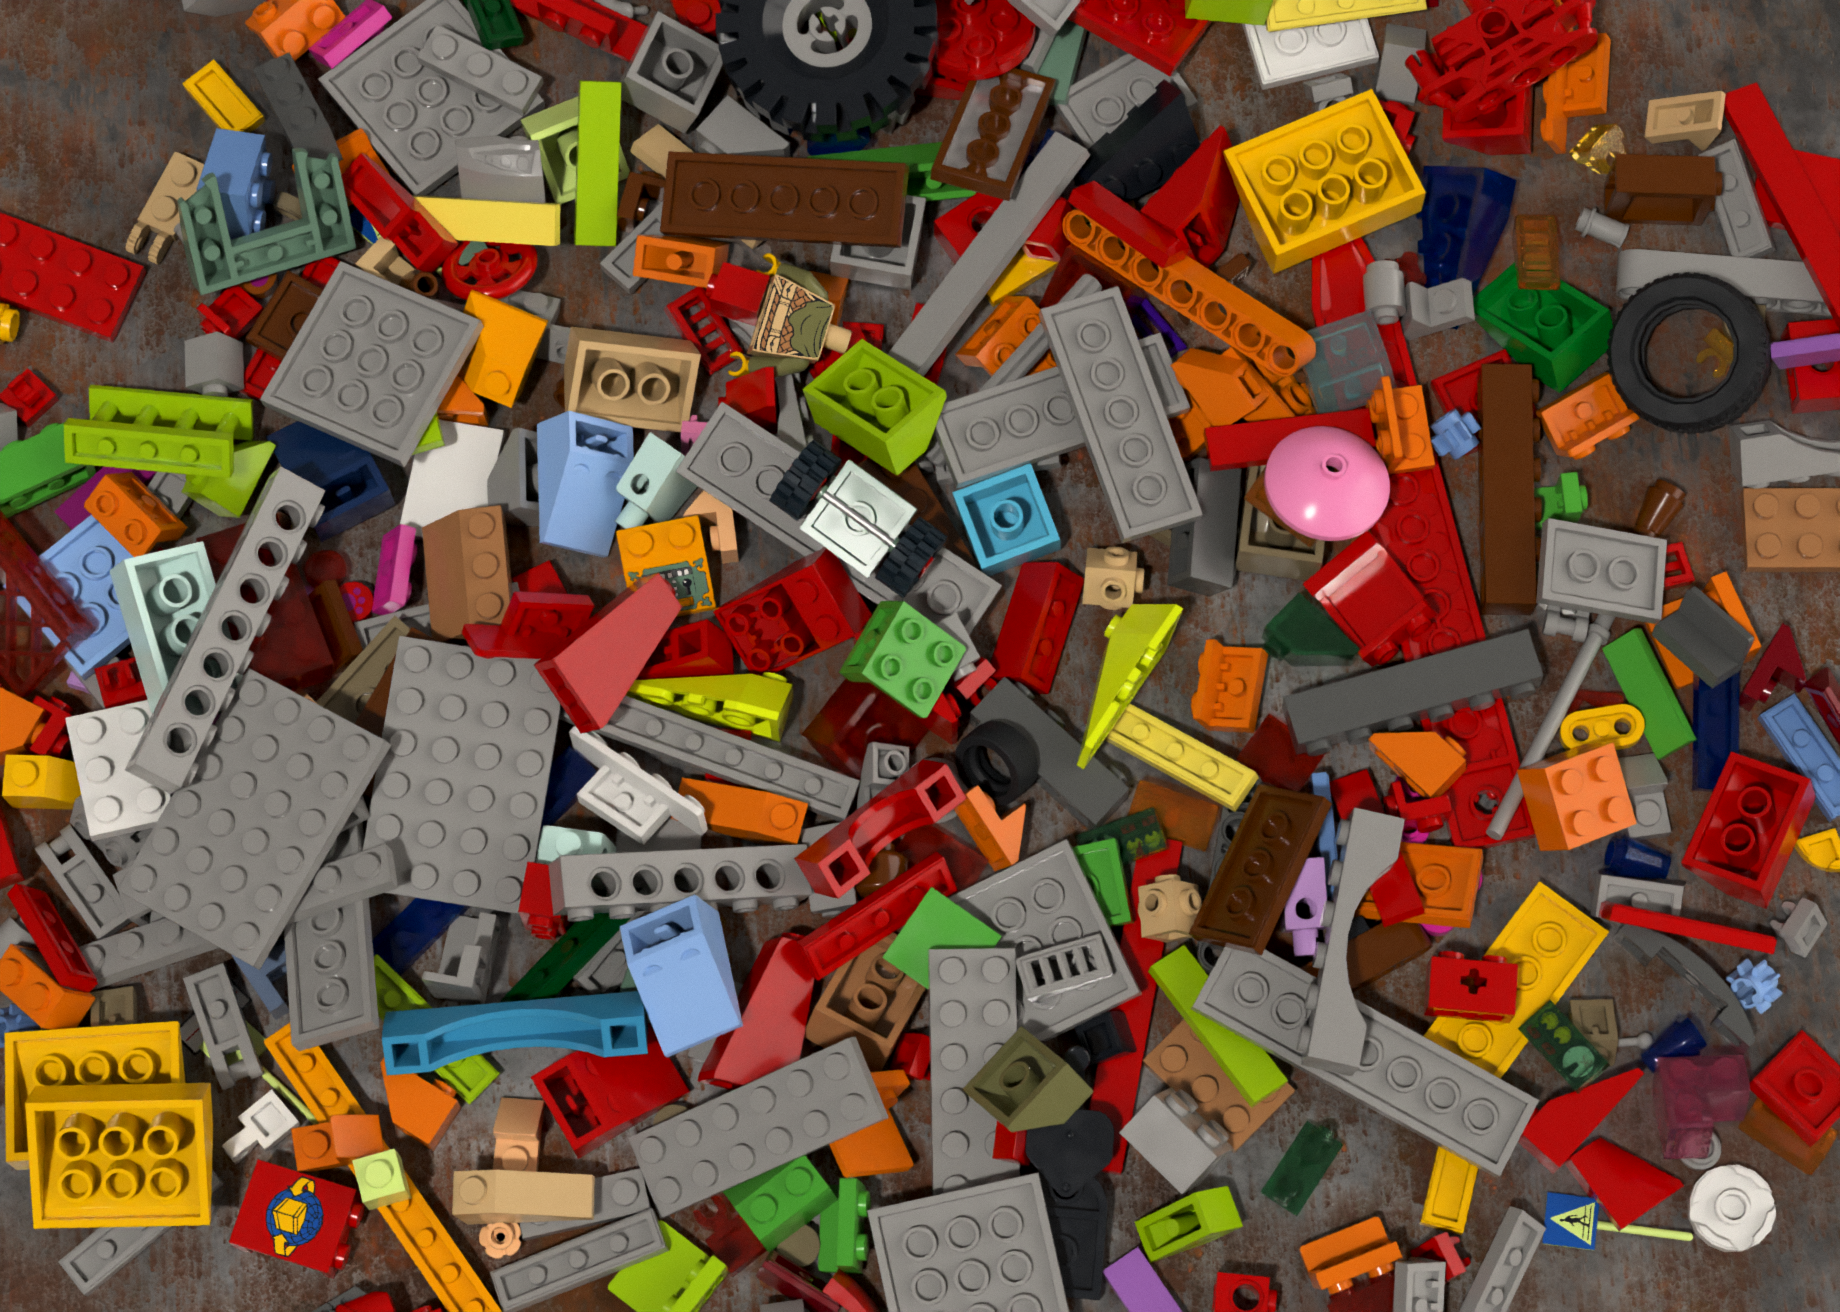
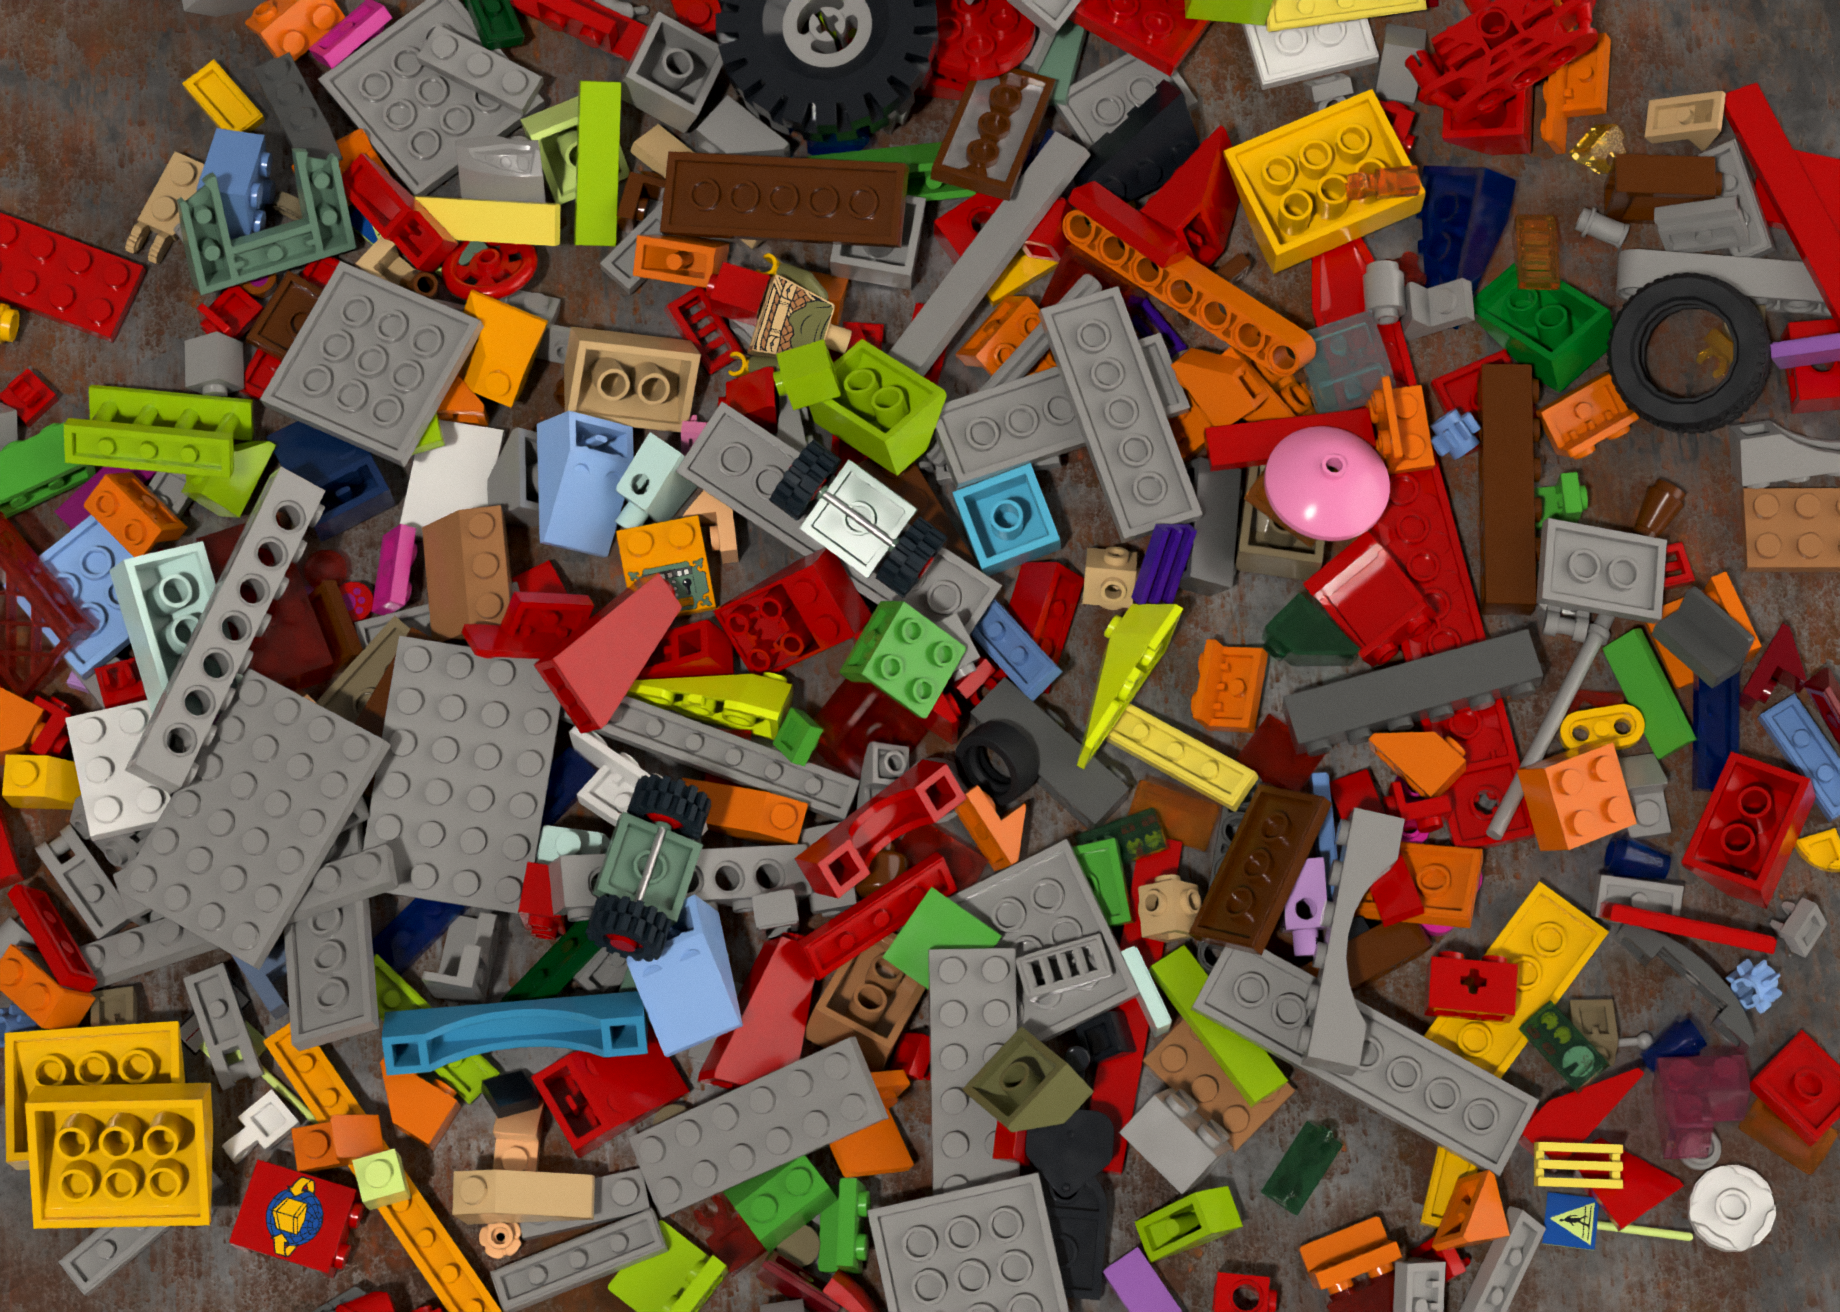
none -> black tile [481,1070,539,1119]
none -> plate [586,774,711,962]
none -> light grey slope [752,889,800,940]
none -> bright green plate [772,707,823,767]
none -> lime brick [773,339,841,410]
none -> medium blue tile [970,598,1063,701]
none -> light aqua tile [1121,946,1172,1037]
none -> dark purple tile [1131,524,1197,605]
none -> clear orange bar [1345,165,1420,200]
none -> orange slope [1432,1170,1510,1251]
none -> light yellow tile [1534,1142,1623,1189]
none -> light grey plate [1654,196,1749,253]

